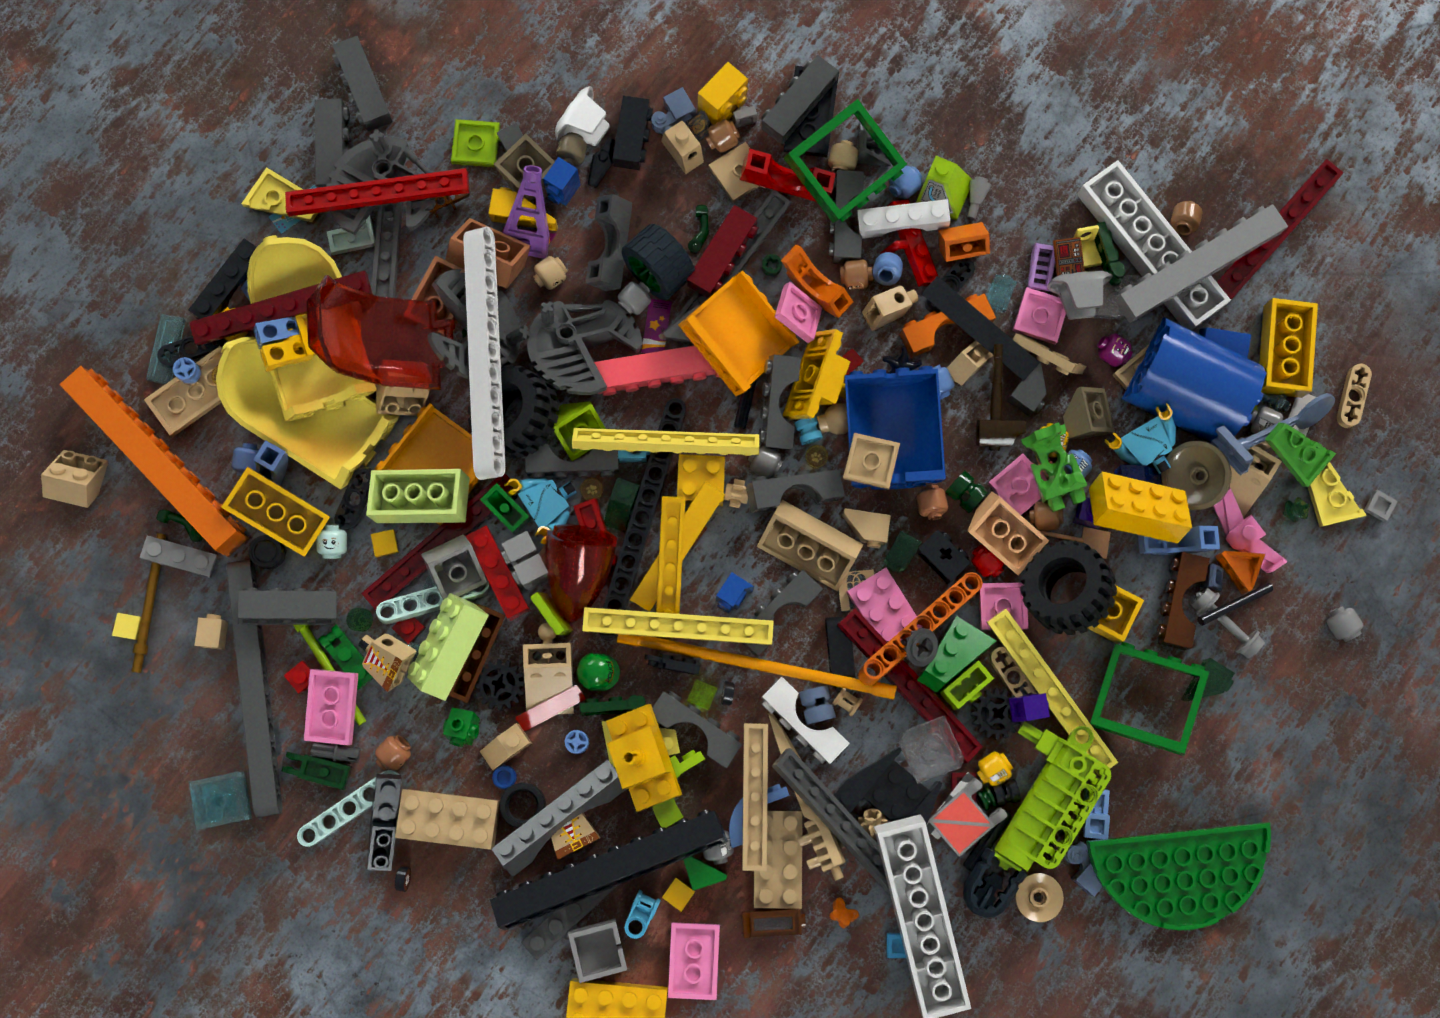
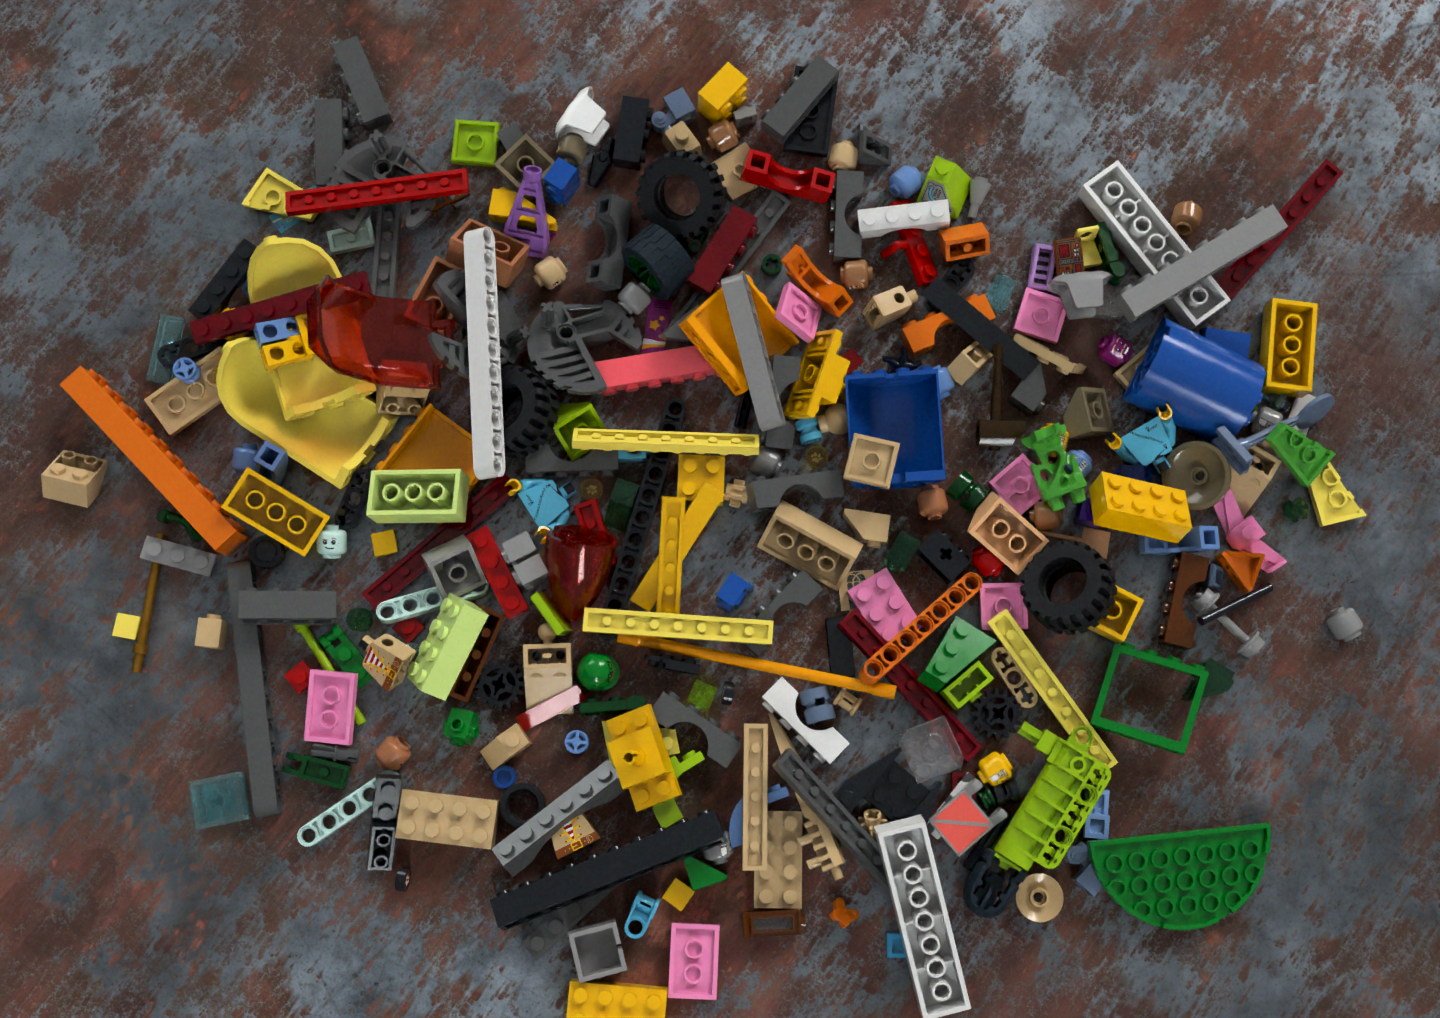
green slope [480,483,532,535] -> none
clear tile [685,110,712,142] -> none
green window [784,99,907,223] -> none
medium blue head [872,252,903,286] -> none
dark grey gear [903,628,938,666] -> none
dark purple brick [1009,693,1050,722] -> none
tan beam [1337,364,1372,428] -> none
light grey plate [1364,490,1398,522] -> none
none -> black tyre [636,149,727,240]
none -> light grey beam [721,272,785,432]

